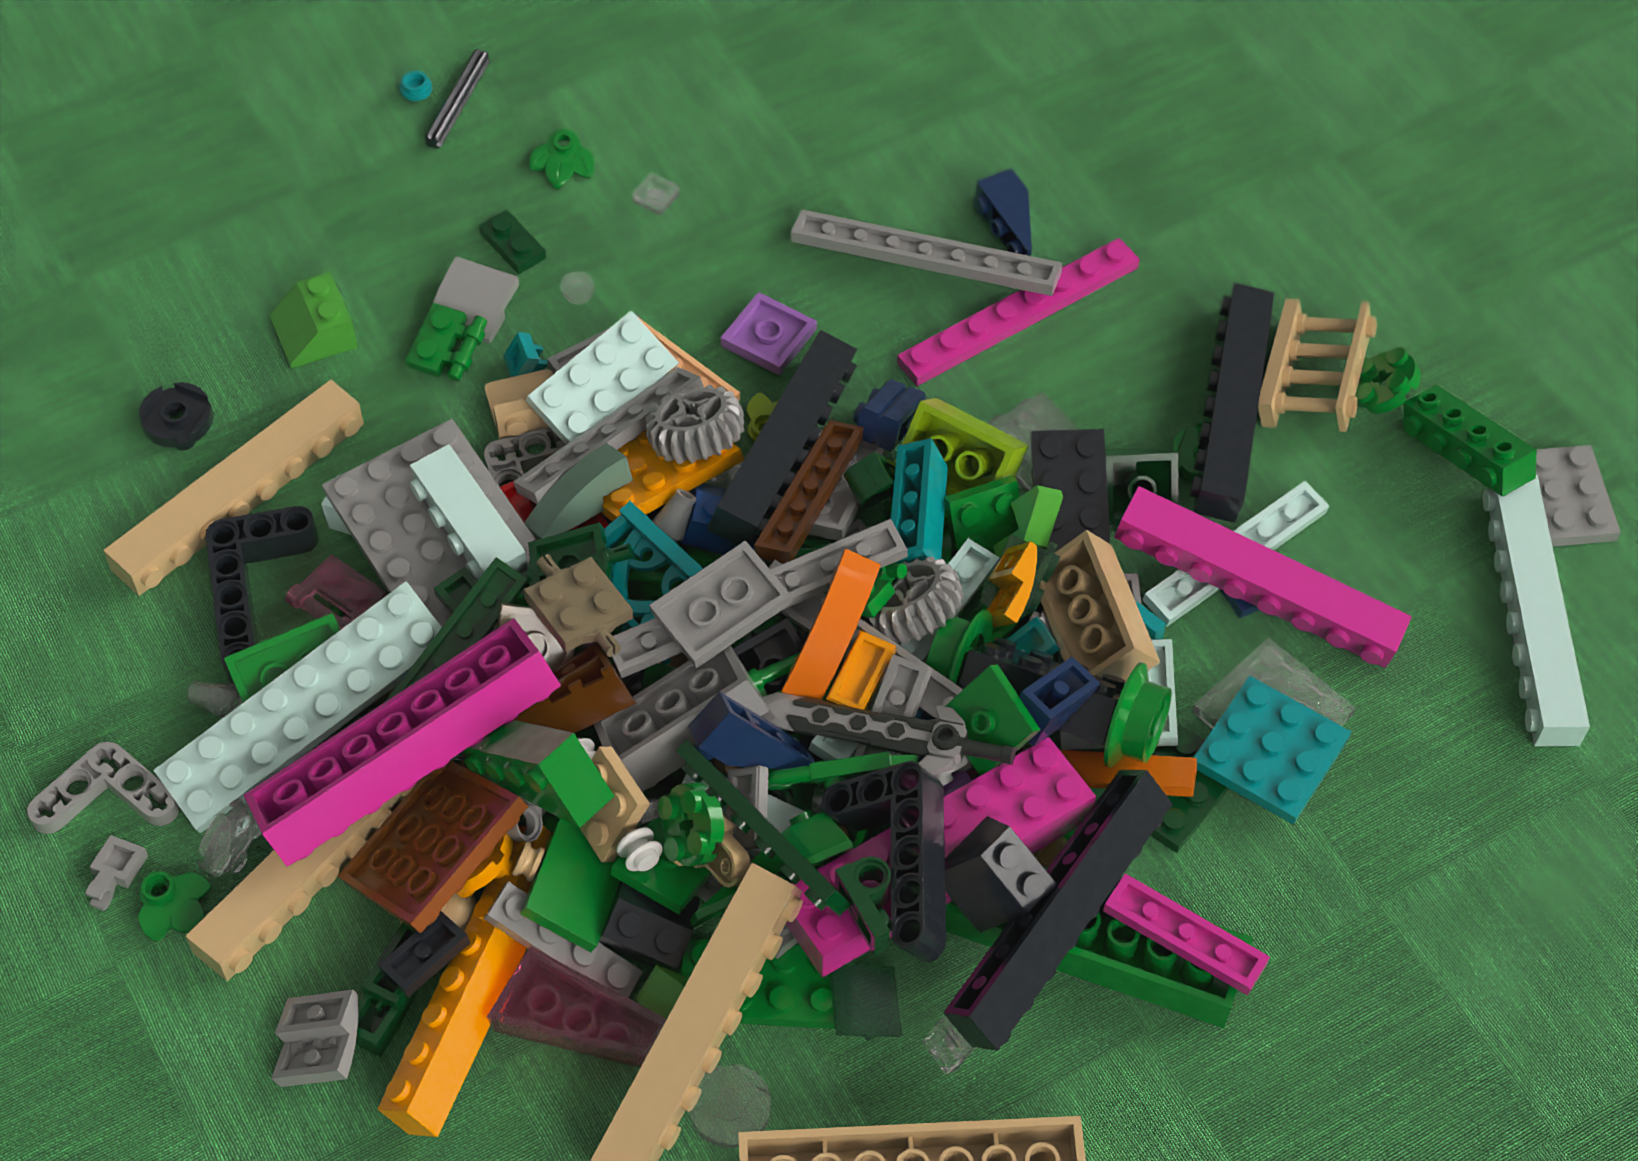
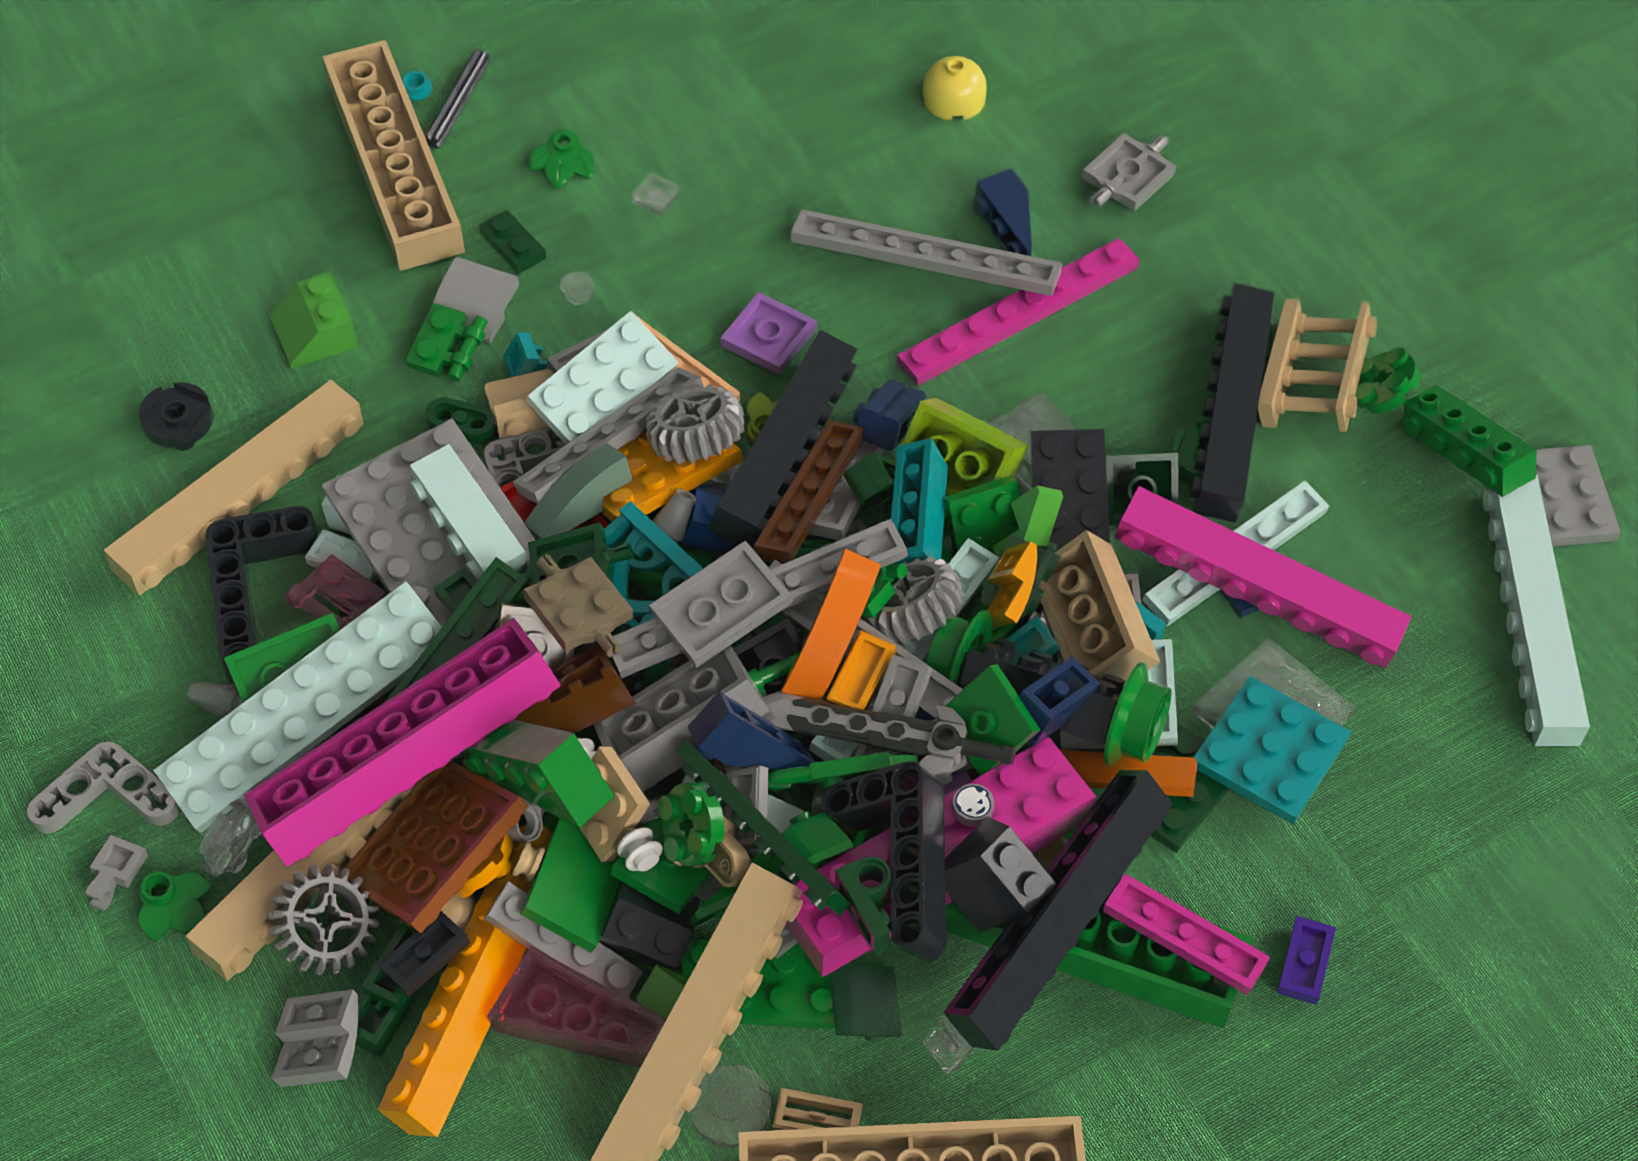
none -> light grey gear [268,864,380,976]
none -> light aqua plate [305,529,379,587]
none -> tan brick [322,40,465,271]
none -> dark green plate [425,397,496,443]
none -> tan tile [772,1088,863,1130]
none -> light yellow cylinder [922,56,987,120]
none -> tile [953,784,994,827]
none -> light grey plate [1082,133,1176,212]
none -> dark purple plate [1277,916,1336,1005]

